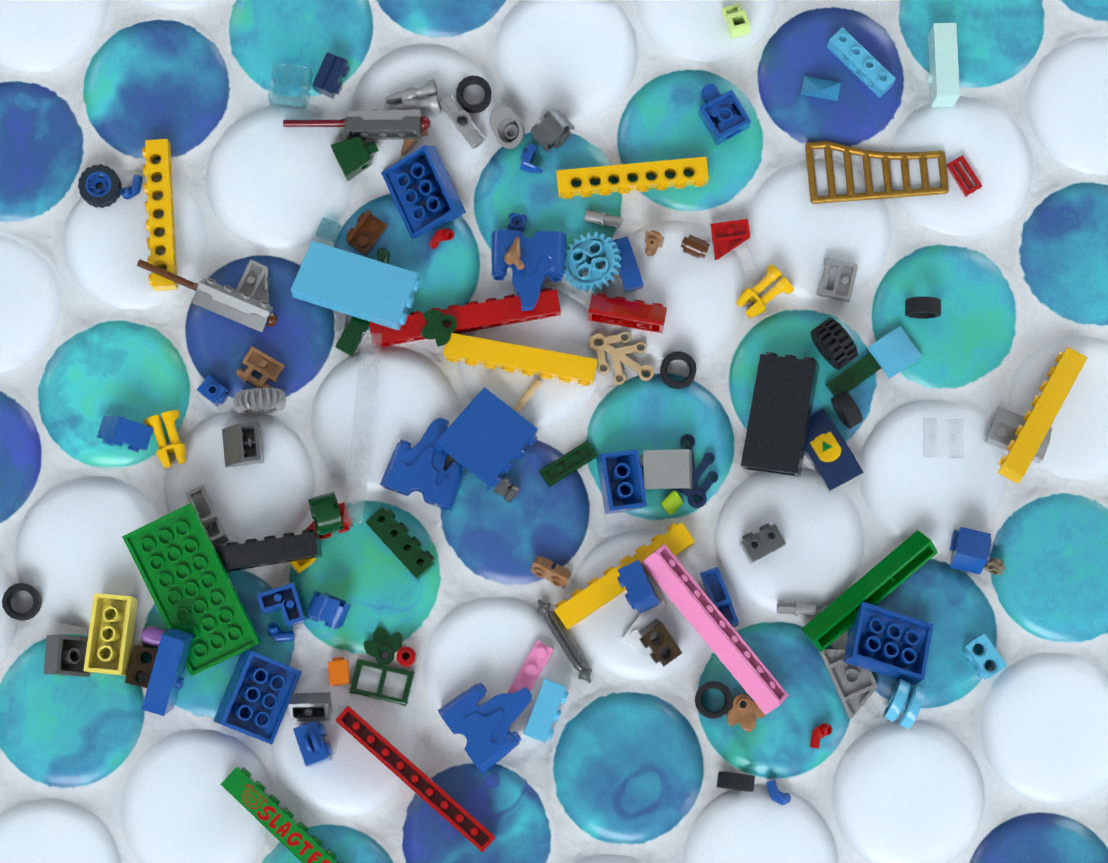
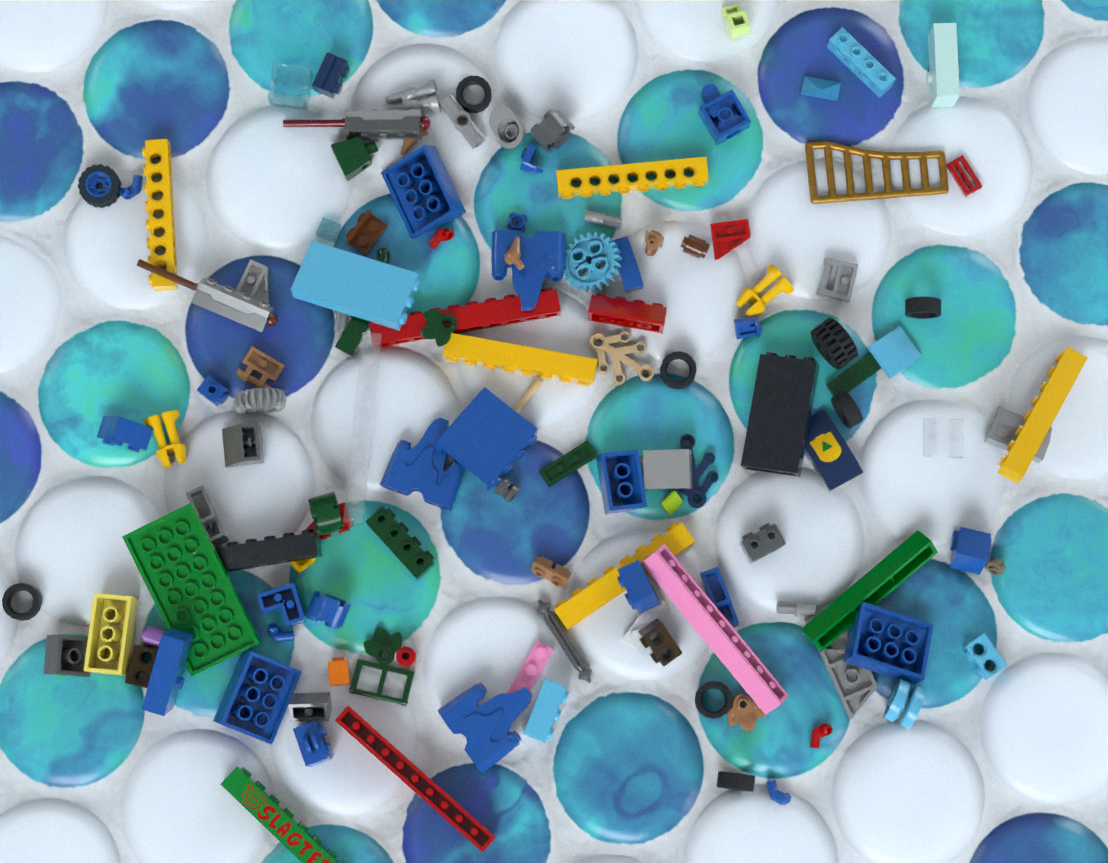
none -> blue plate [734,316,762,339]

